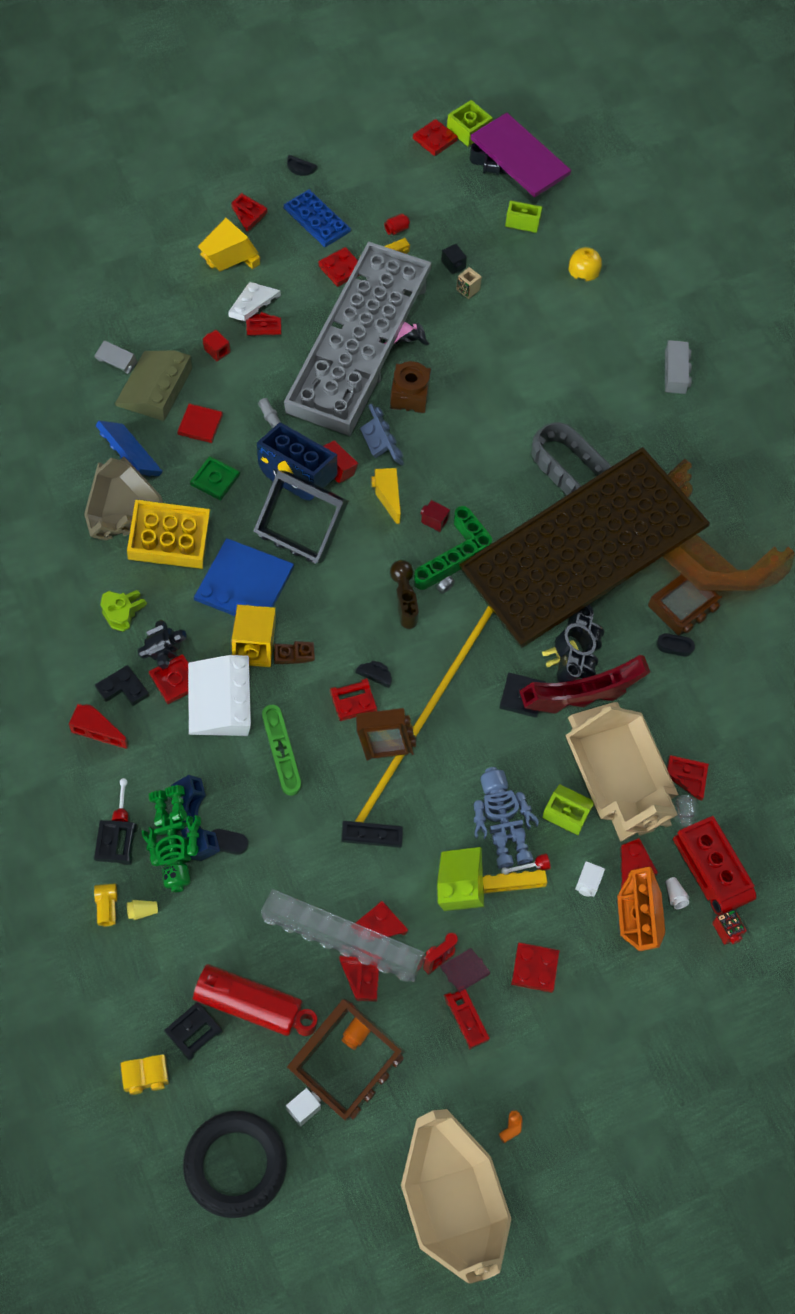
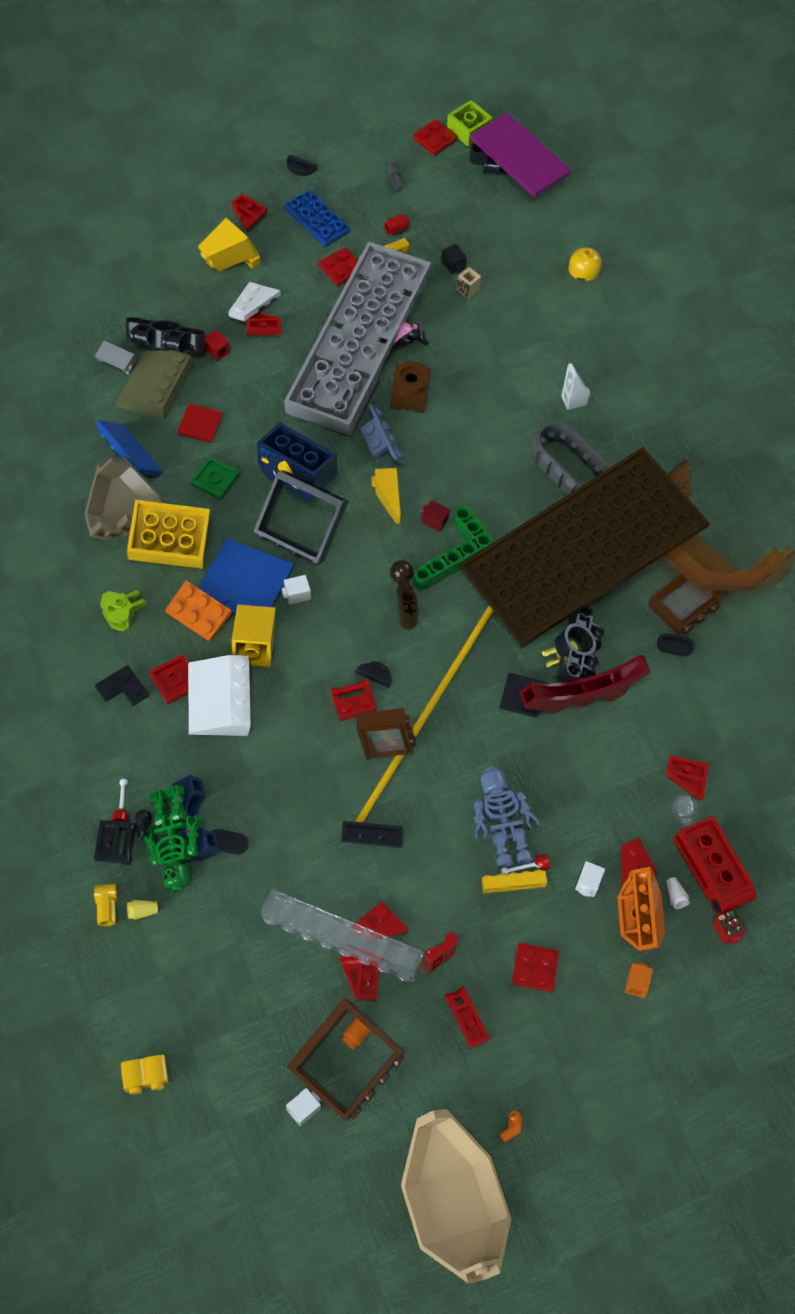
red slope [69,704,128,749] -> none
black piece [138,620,187,669] -> none
black plate [164,1002,223,1061] -> none
black tyre [183,1111,287,1218] -> none
red piece [193,964,317,1036] -> none
light grey pin [258,398,281,429] -> none
bright green piece [262,705,301,796] -> none
reddish brown slope [273,641,315,664] -> none
red brick [323,440,359,483] -> none
flat silver tile [437,576,455,594] -> none
lime slope [437,847,484,911] -> none
clear pink piece [440,948,490,992] -> none
lime slope [505,200,543,233] -> none
lime slope [542,784,594,835] -> none
tan panel [565,702,678,842] -> none
light grey brick [665,340,692,394] -> none
none -> black piece [126,317,205,352]
none -> black bar [135,809,152,840]
none -> orange plate [164,581,233,642]
none -> white brick [281,575,311,605]
none -> dark grey axle [386,162,403,191]
none -> white slope [561,363,590,410]
none -> orange brick [624,962,653,998]

